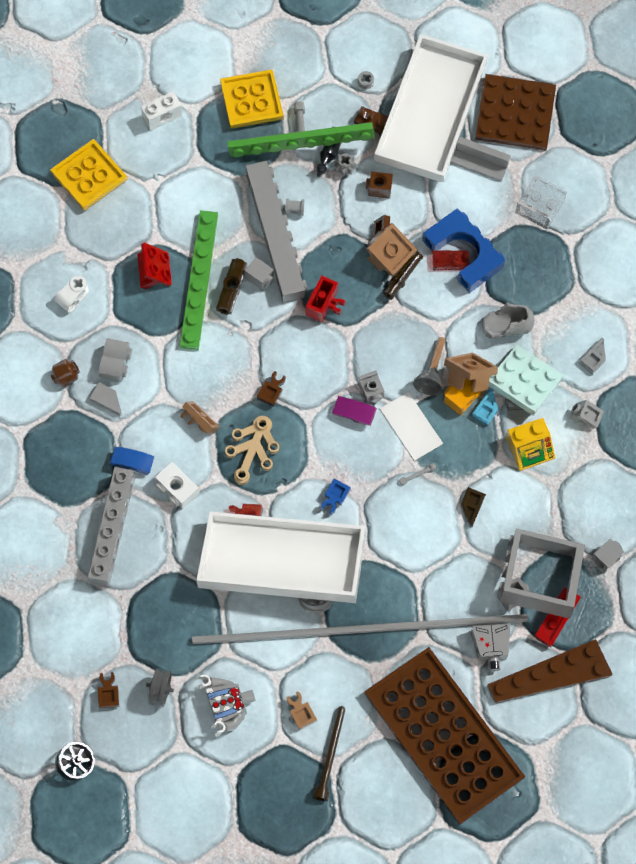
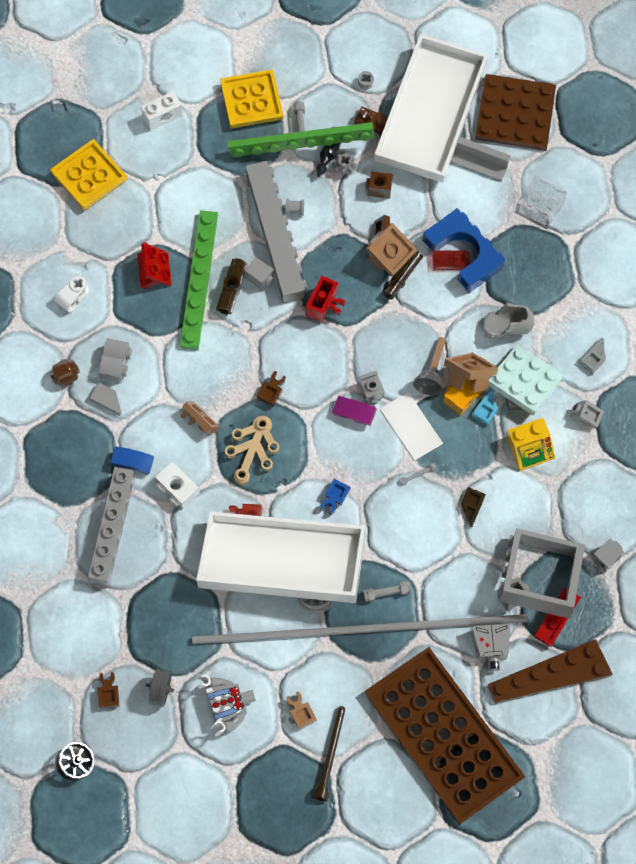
none -> light grey bar [363,581,411,602]

